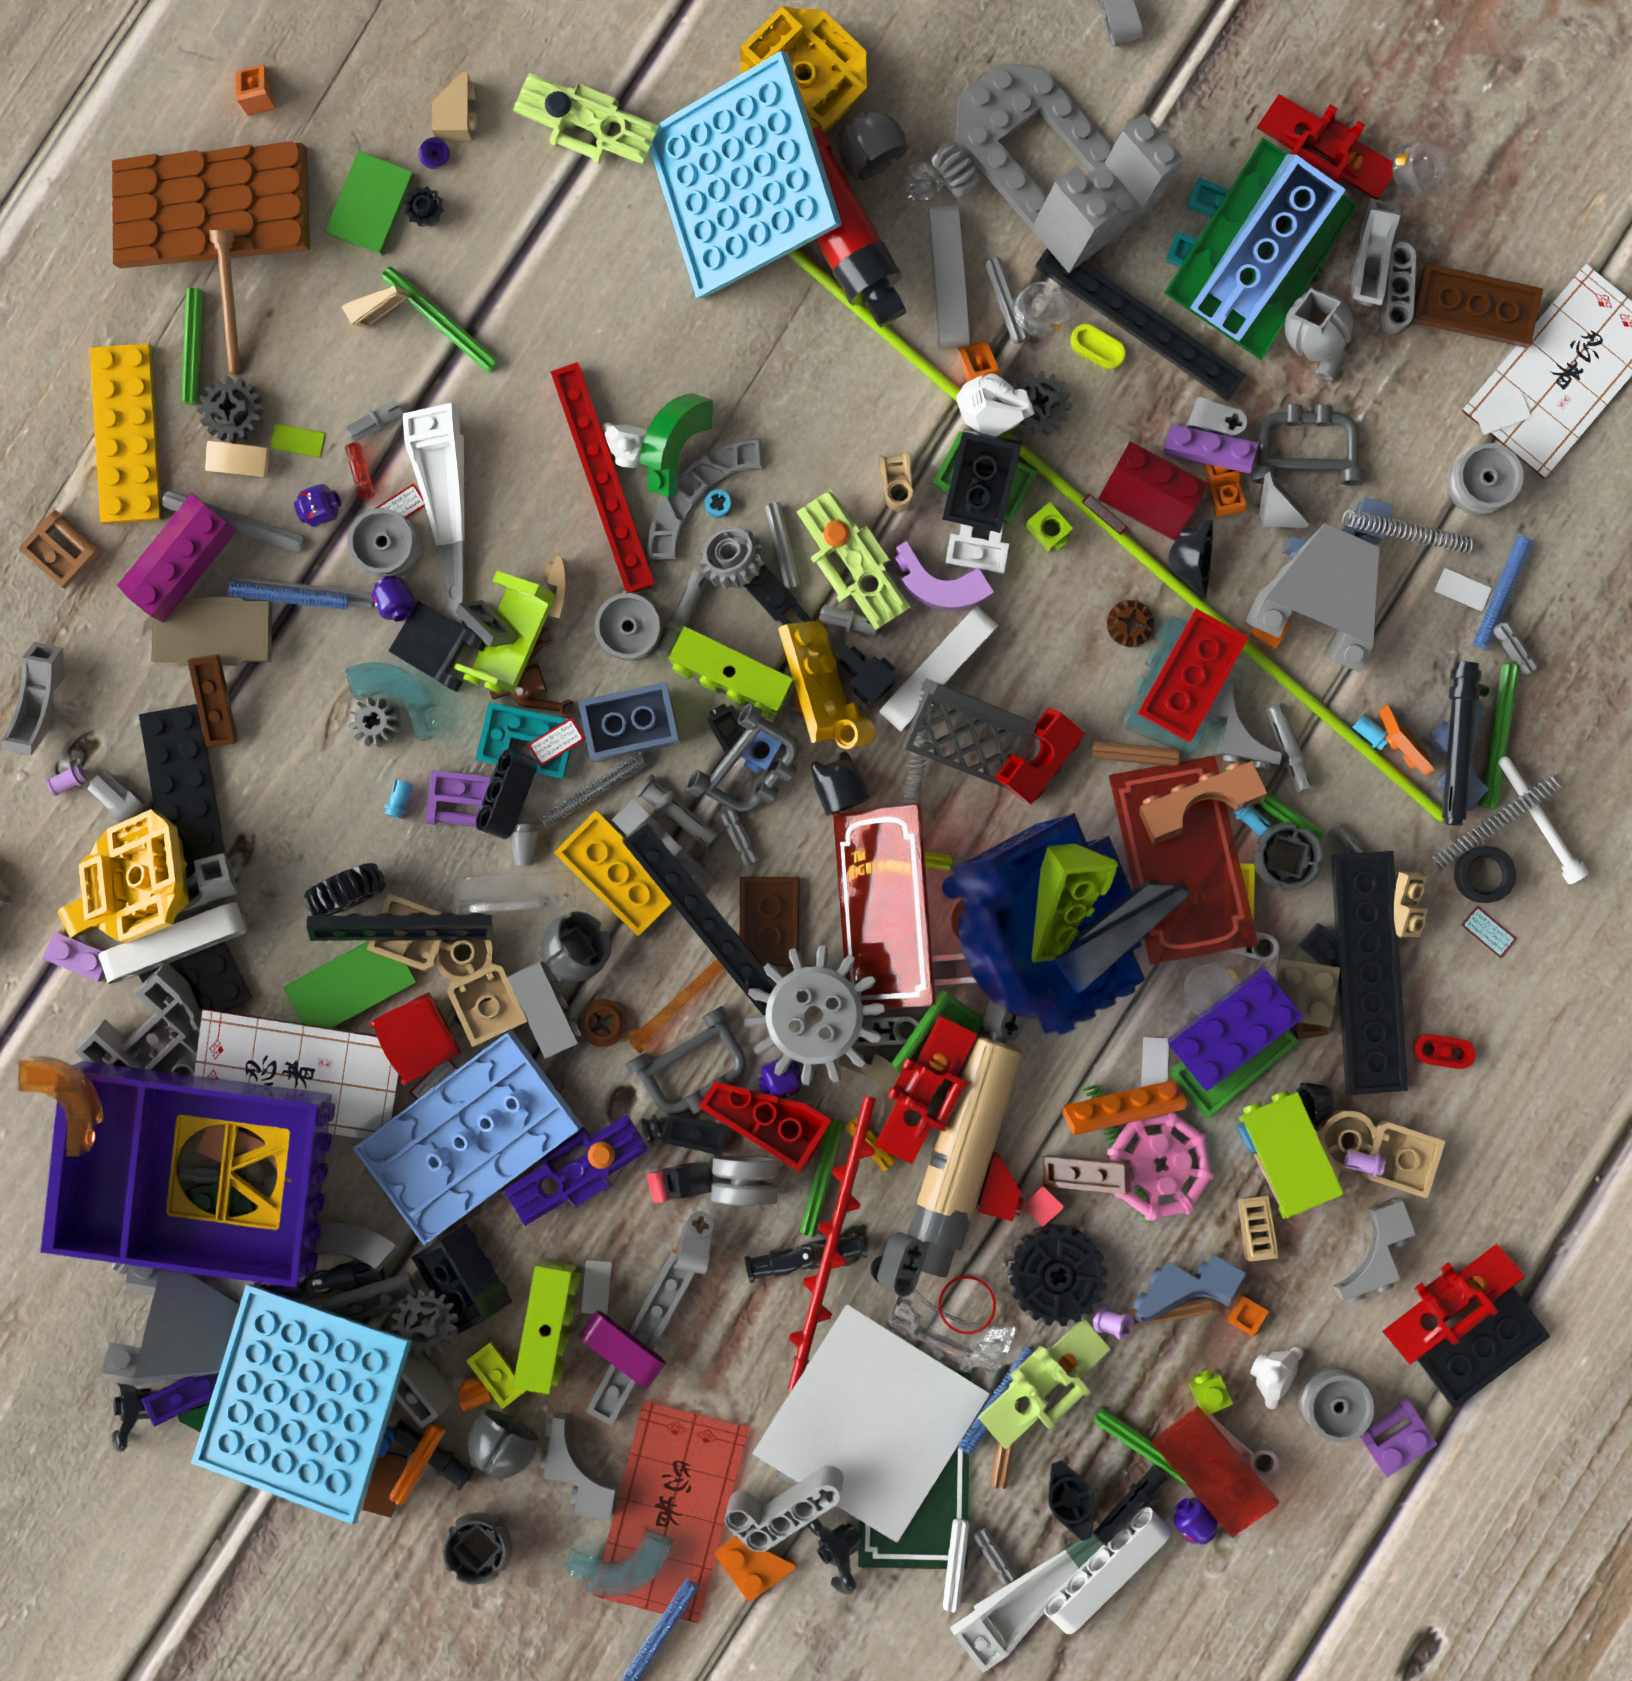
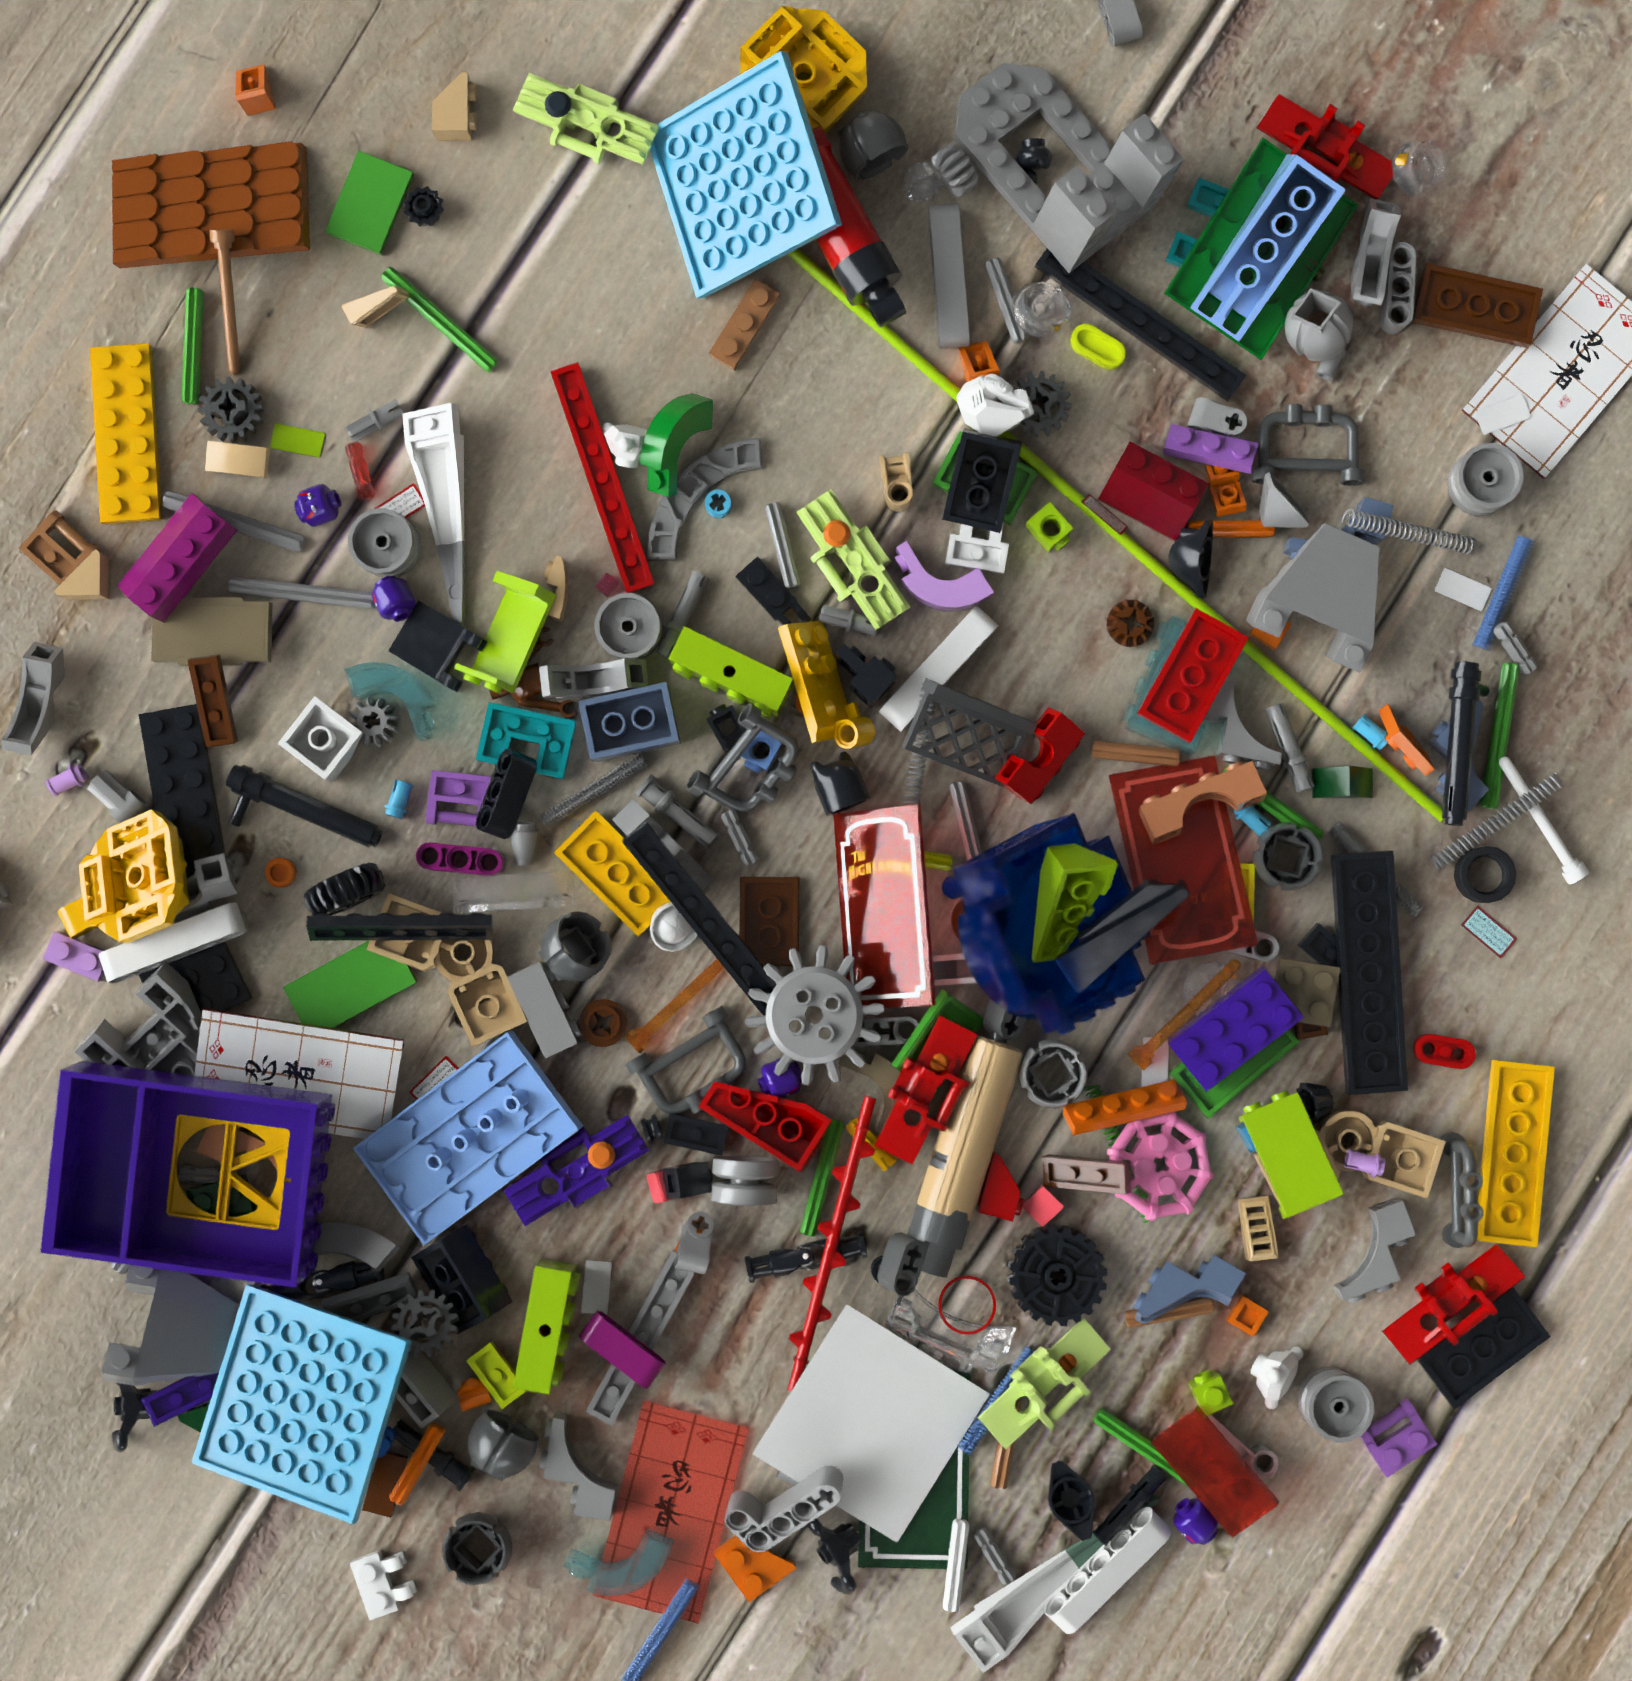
clear orange arch [18,1056,103,1156] -> none
medium blue axle [227,581,350,610] -> none
red piece [369,992,462,1086] -> none
dark purple tile [418,137,450,169] -> none
dark grey plate [456,600,516,647] -> none
white sticker [528,718,585,766] -> none
light grey gear [699,526,765,589] -> none
lavender bush [1093,1306,1134,1341] -> none
tan slope [1394,872,1428,937] -> none
none -> tan slope [54,549,109,600]
none -> black cylinder [226,765,383,848]
none -> orange tile [265,858,297,888]
none -> white slope [278,696,363,783]
none -> white plate [349,1550,417,1620]
none -> magenta beam [416,843,506,877]
none -> light grey arch [539,658,648,699]
none -> clear pink piece [595,573,619,597]
none -> white hat [650,902,697,952]
none -> medium nougat plate [709,279,780,371]
none -> light grey axle [950,781,985,869]
none -> black animal [1015,138,1053,185]
none -> light grey piece [1018,1039,1088,1109]
none -> clear orange piece [1127,959,1241,1071]
none -> orange axle [1187,520,1276,538]
none -> dark green slope [1312,766,1373,798]
none -> dark grey bar [1441,1132,1484,1248]
none -> yellow plate [1477,1060,1555,1248]

